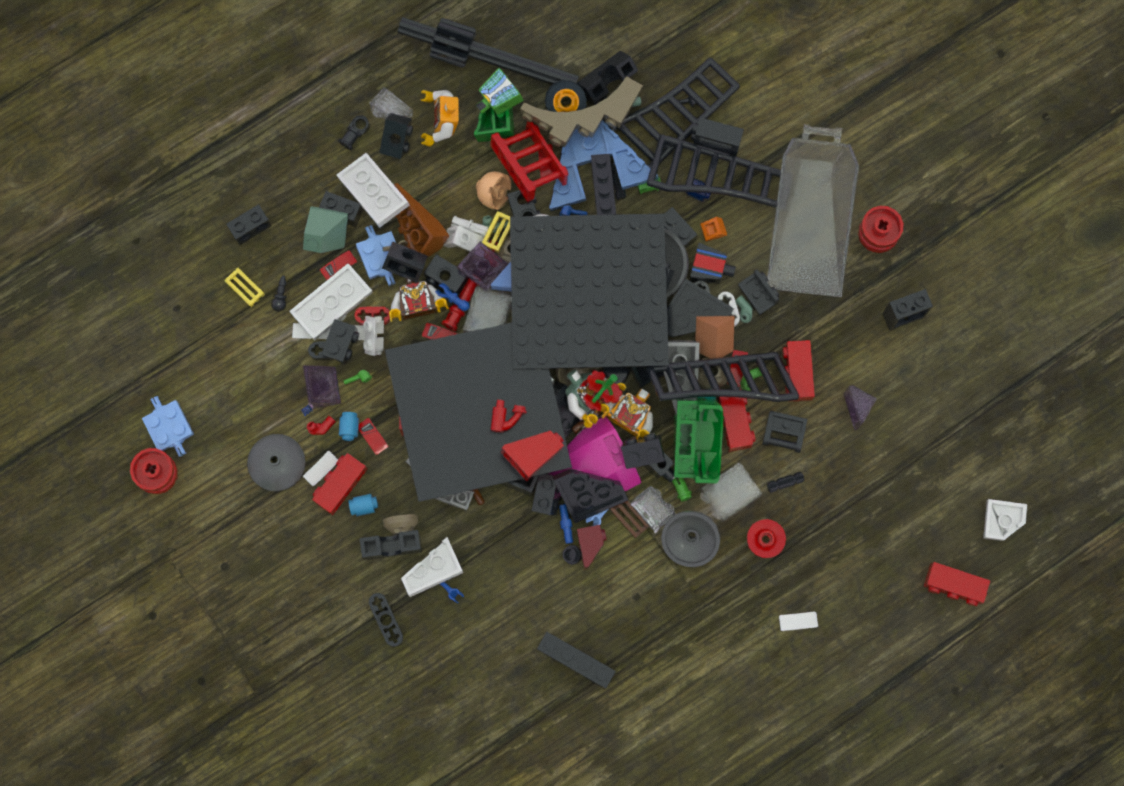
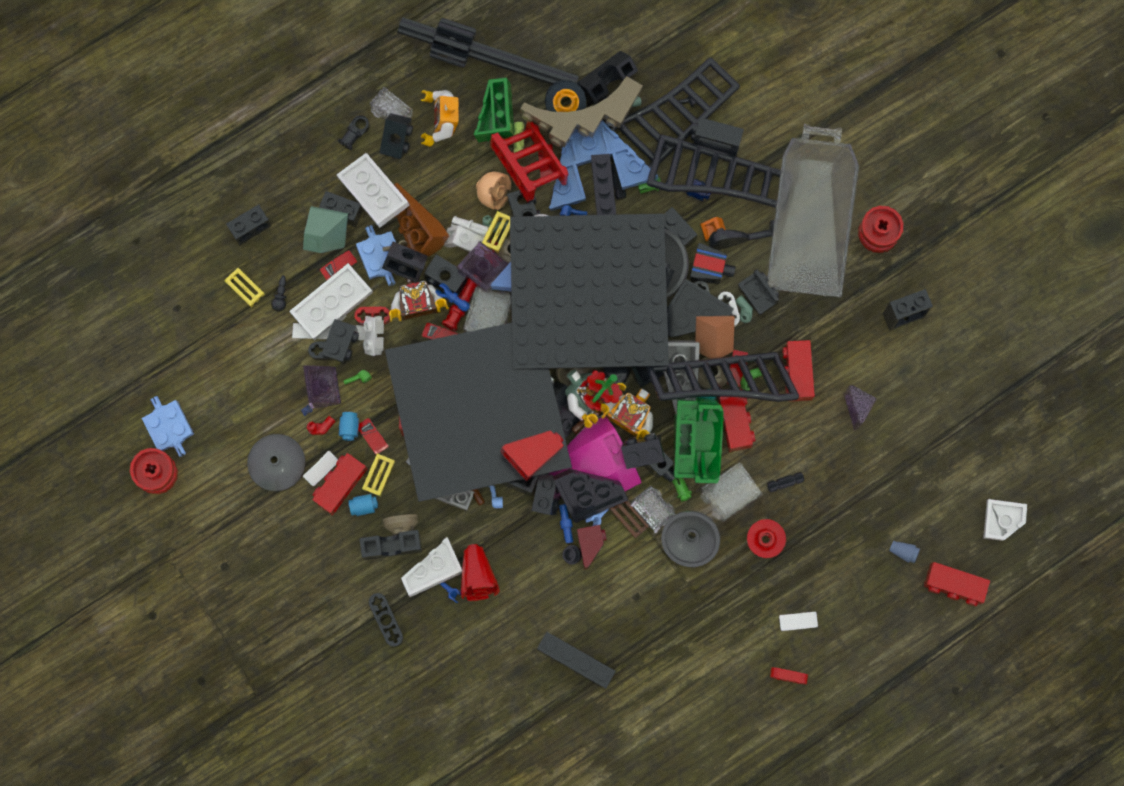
torso [476,68,523,115] -> none
red plant [490,400,527,433] -> none
black plate [762,411,808,453] -> none
none -> light yellow tile [362,454,395,497]
none -> red cone [461,544,500,601]
none -> light blue hand [489,485,503,508]
none -> yellowish green axle [514,122,524,153]
none -> black piece [708,220,776,250]
none -> red beam [770,667,808,685]
none -> sand blue cone [890,541,920,563]

